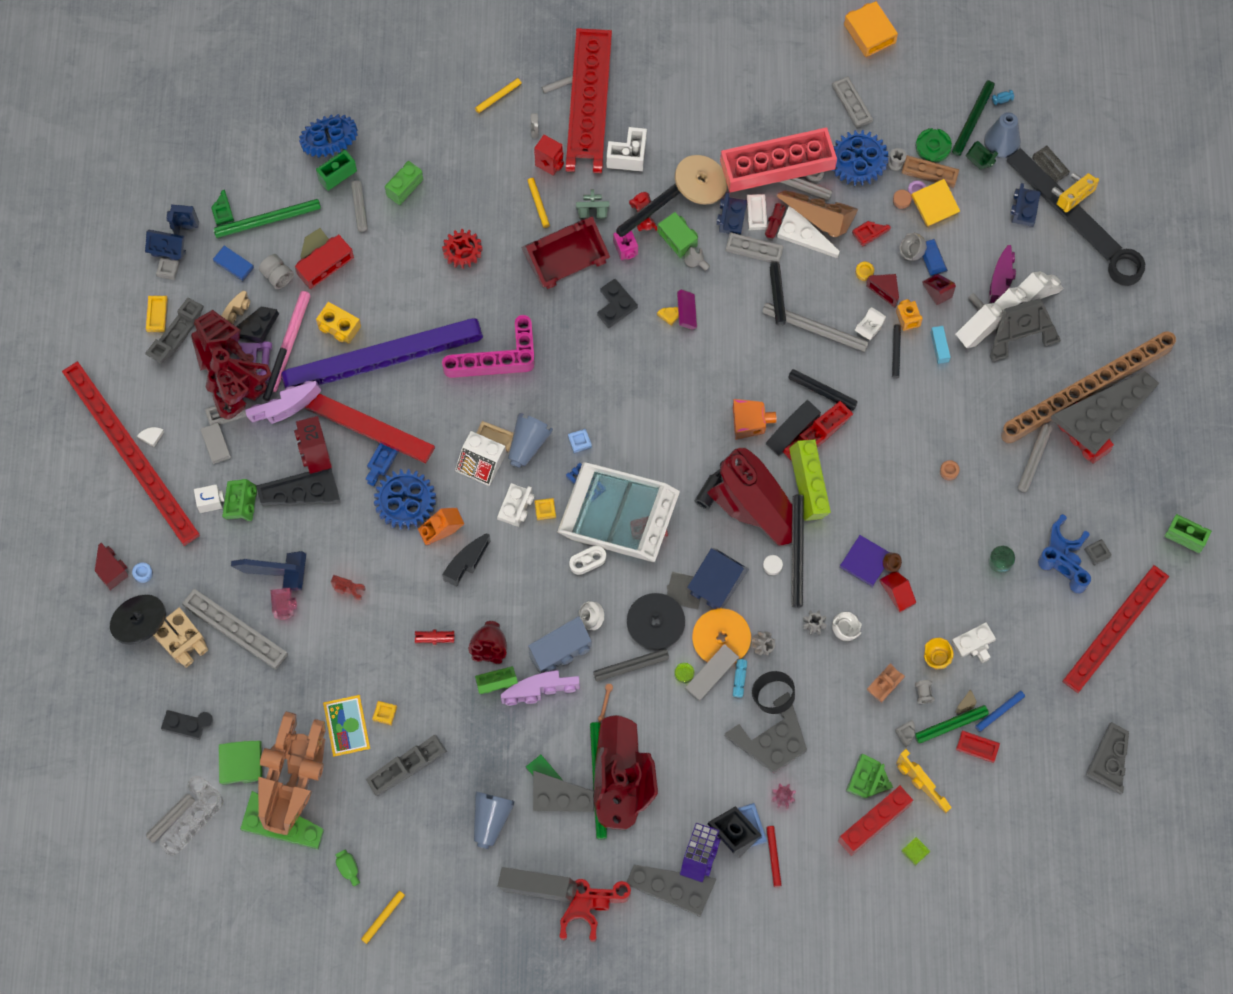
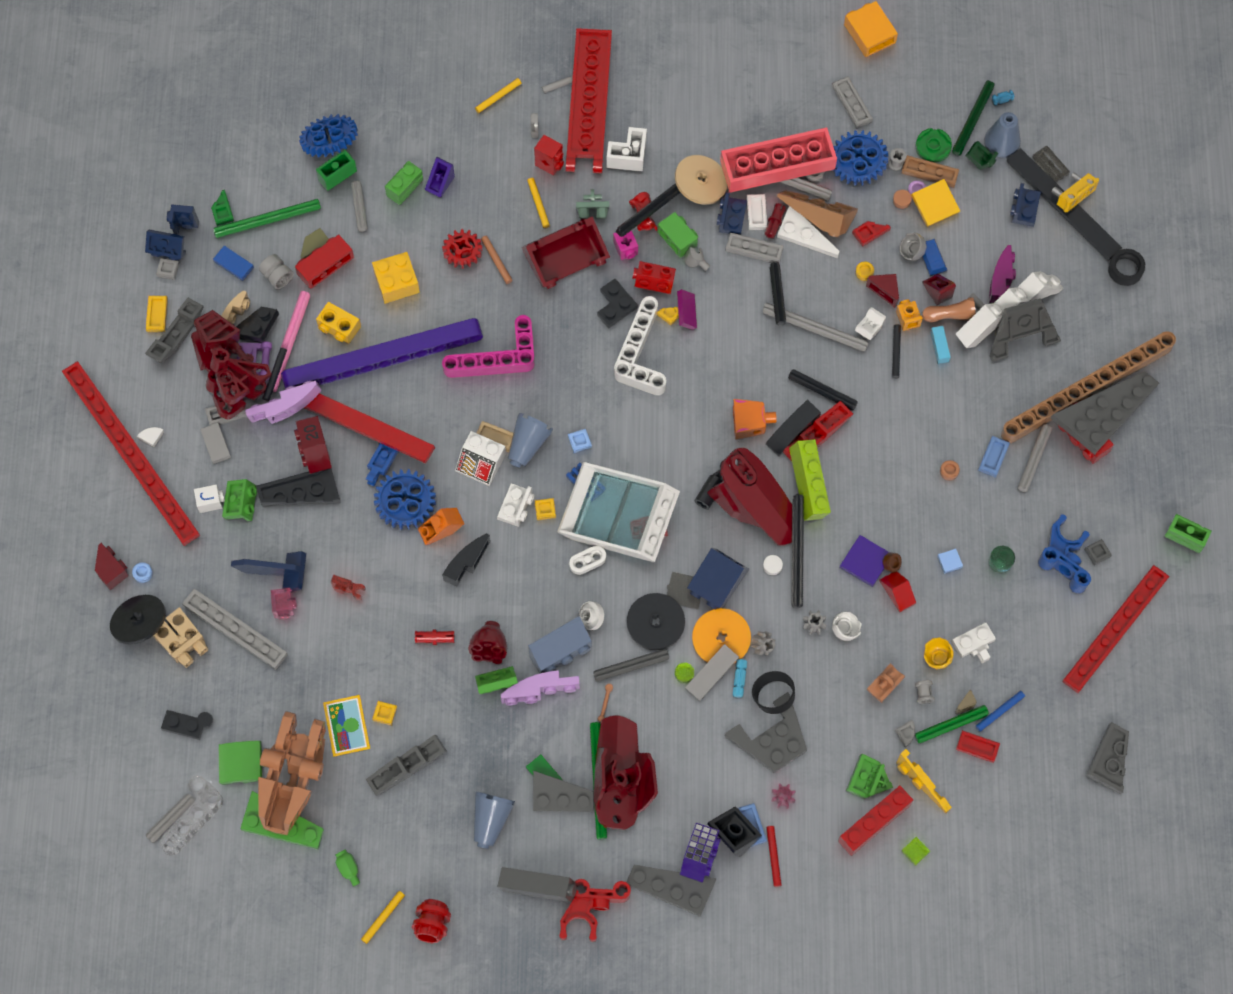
none -> yellow brick [372,252,420,304]
none -> red piece [412,899,451,943]
none -> dark purple slope [425,157,455,198]
none -> nougat bar [481,236,513,284]
none -> white beam [614,296,666,395]
none -> red brick [632,261,676,294]
none -> nougat piece [922,297,976,323]
none -> light blue tile [937,549,963,574]
none -> medium blue tile [978,436,1010,477]

